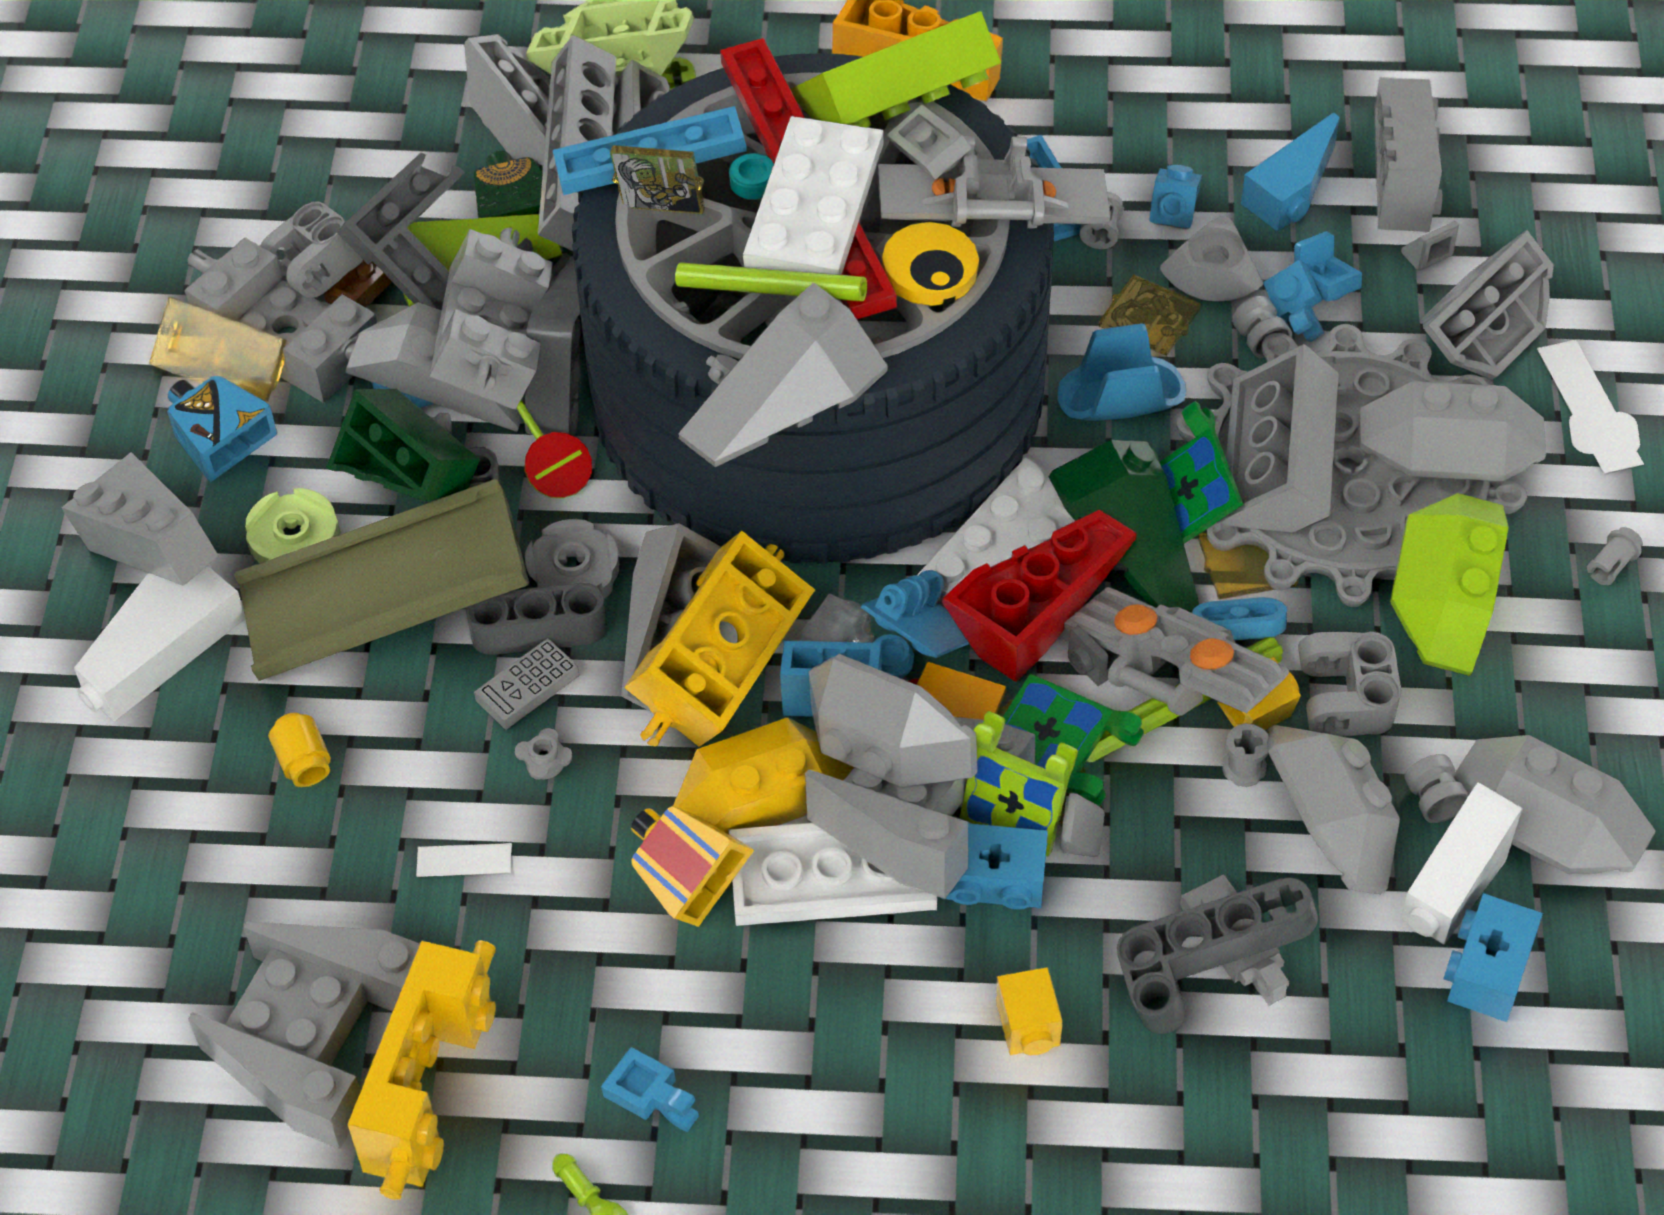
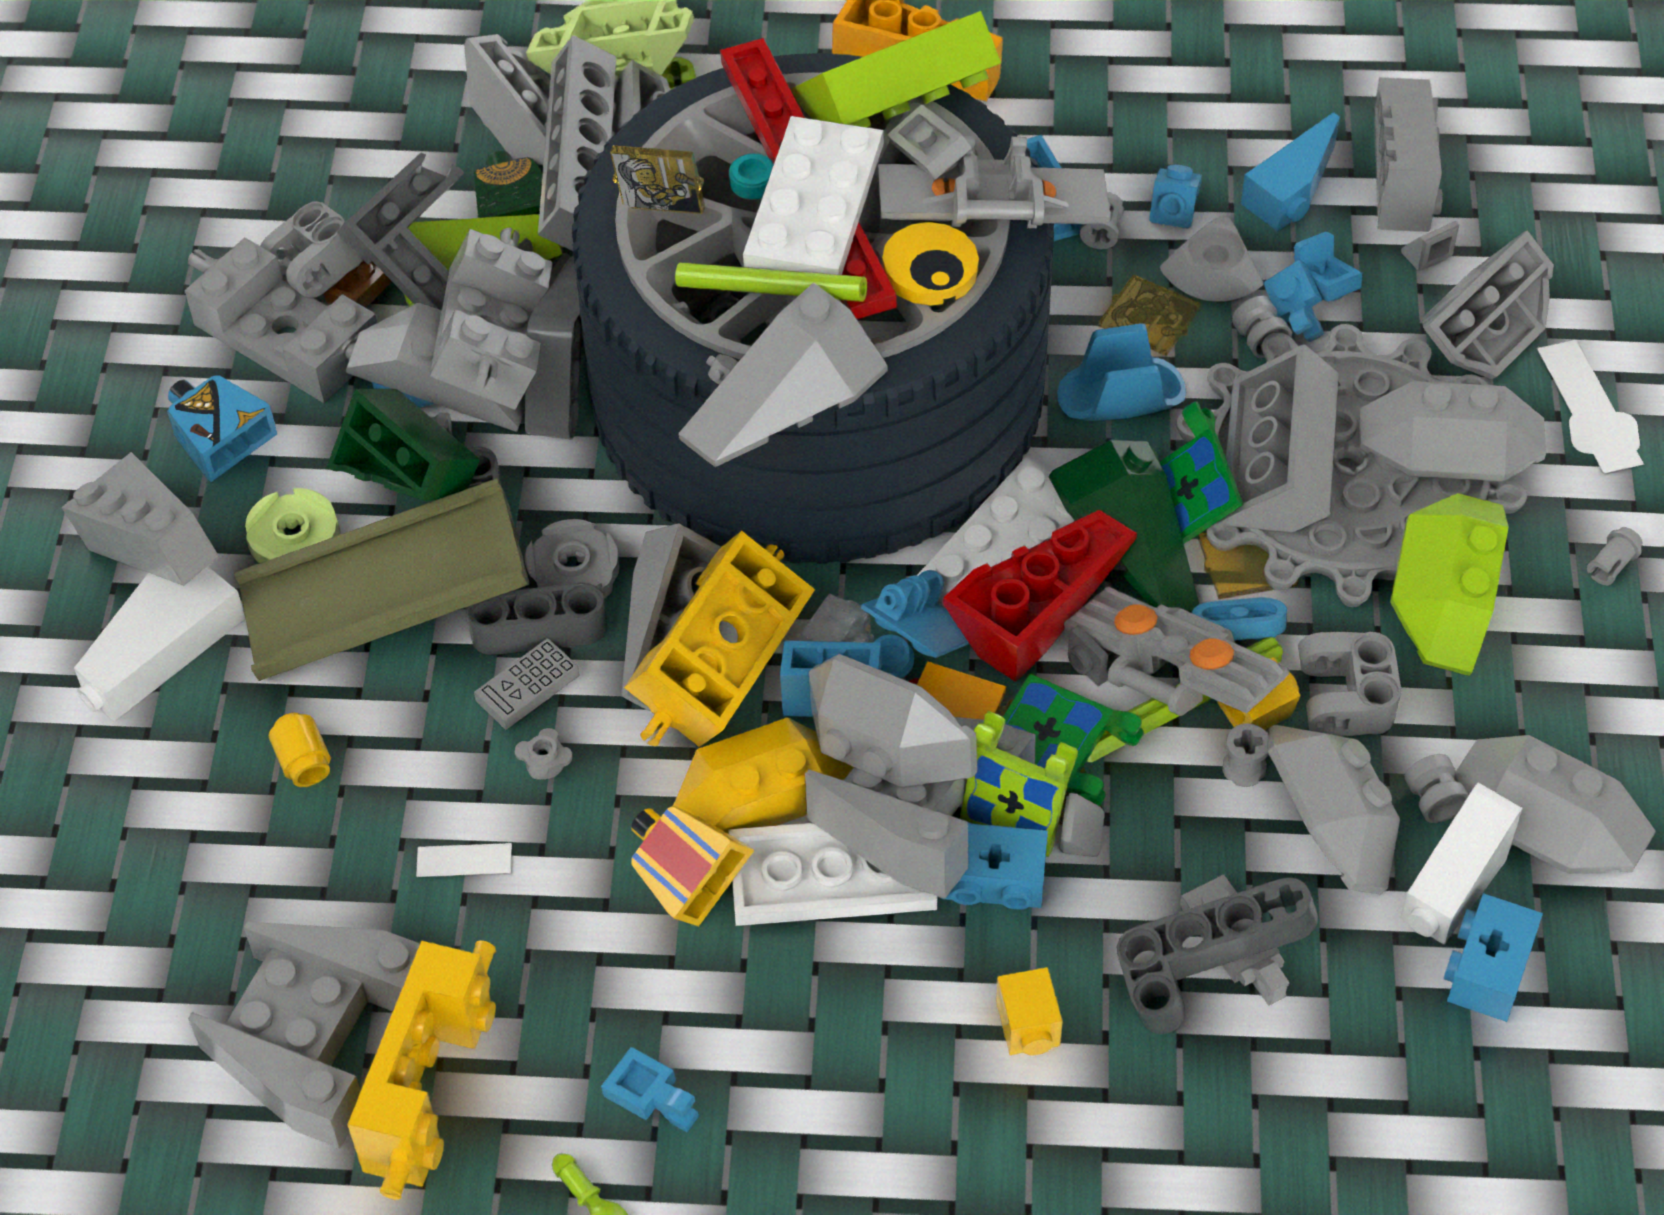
clear yellow piece [149,297,287,403] -> none
red piece [516,400,592,499] -> none
dark azure plate [553,106,747,195] -> none

